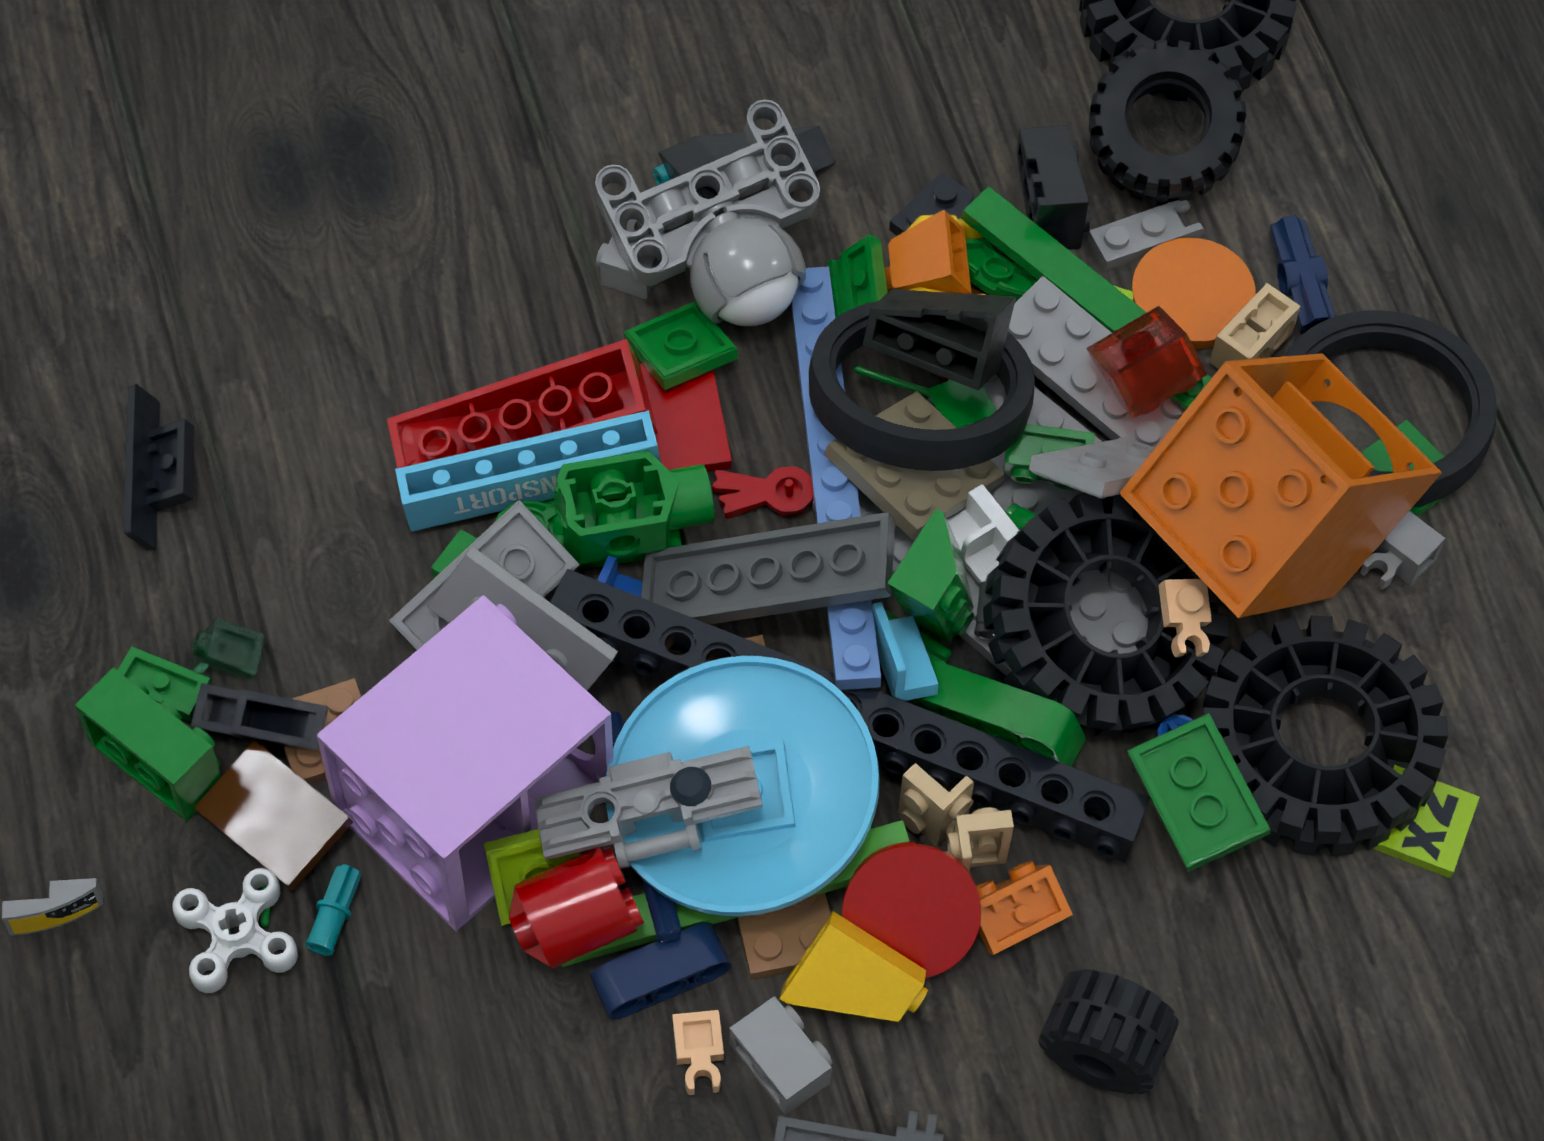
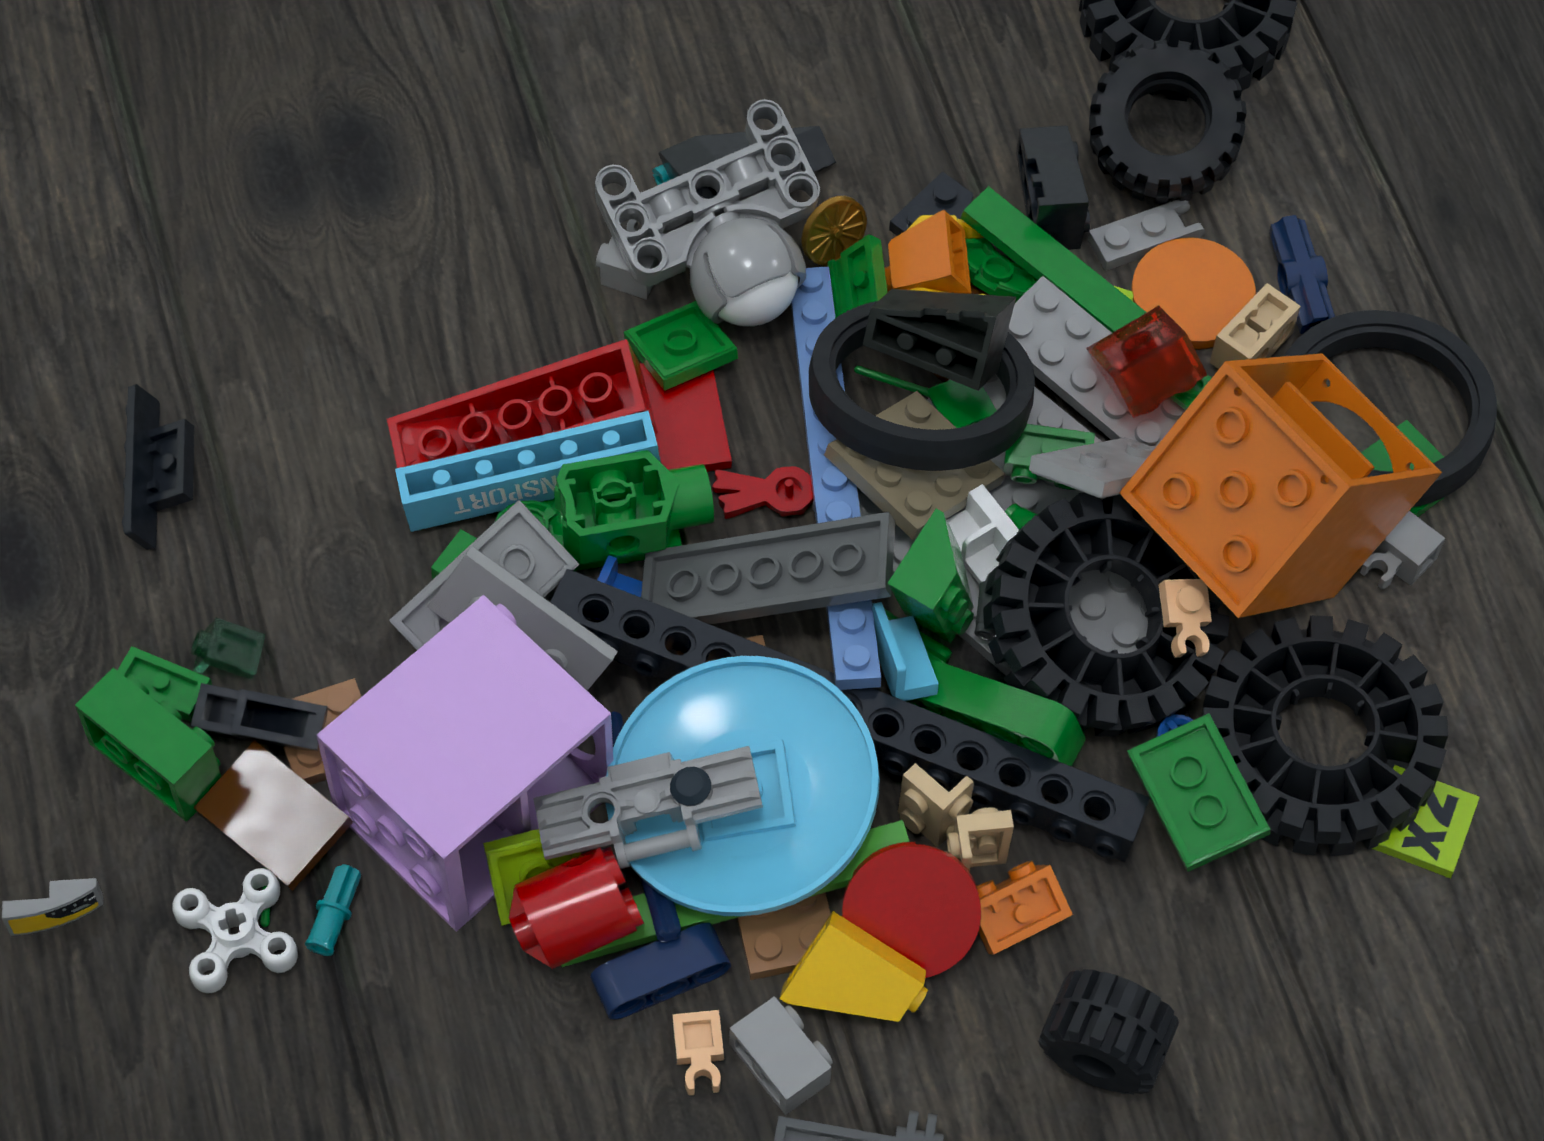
none -> pearl gold wheel [801,196,867,266]

